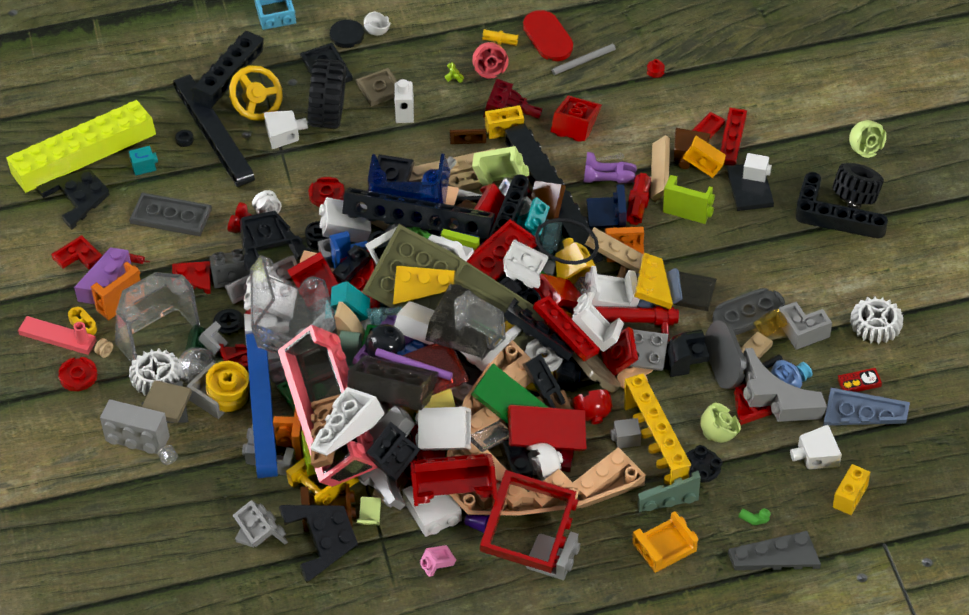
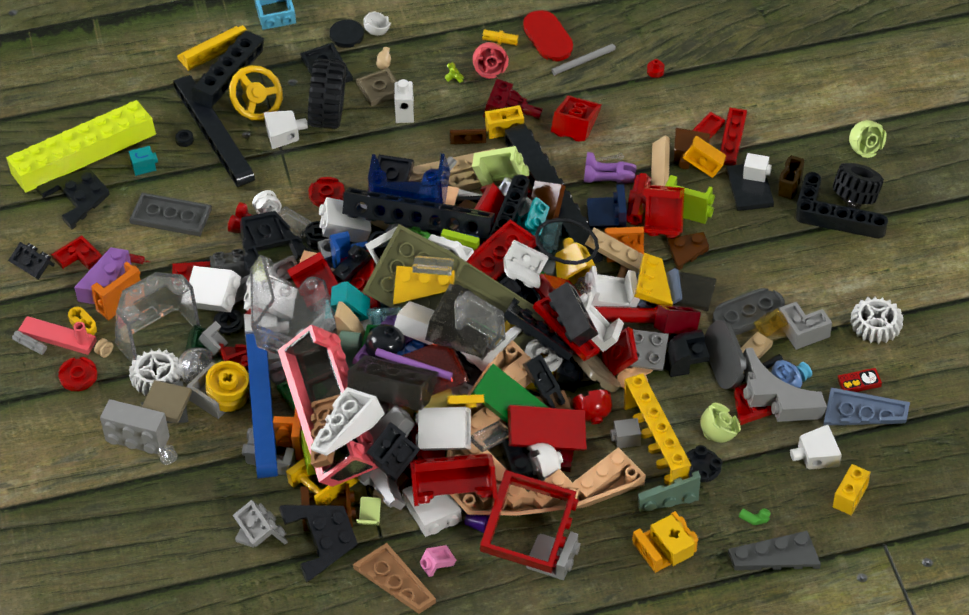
none -> black bracket [8,242,55,280]
none -> light grey axle [12,331,47,355]
none -> yellow fence [177,25,247,71]
none -> white brick [183,266,241,313]
none -> clear tile [278,206,312,238]
none -> medium nougat wing [353,543,436,614]
none -> tan cylinder [376,47,391,70]
none -> clear tile [412,256,454,276]
none -> yellow wing [446,394,484,408]
none -> black brick [548,282,599,347]
none -> red panel [643,185,685,238]
none -> yellow brick [650,514,695,566]
none -> dark red brick [654,305,701,336]
none -> reddish brown wing [667,232,709,270]
none -> dark brown brick [778,155,804,199]

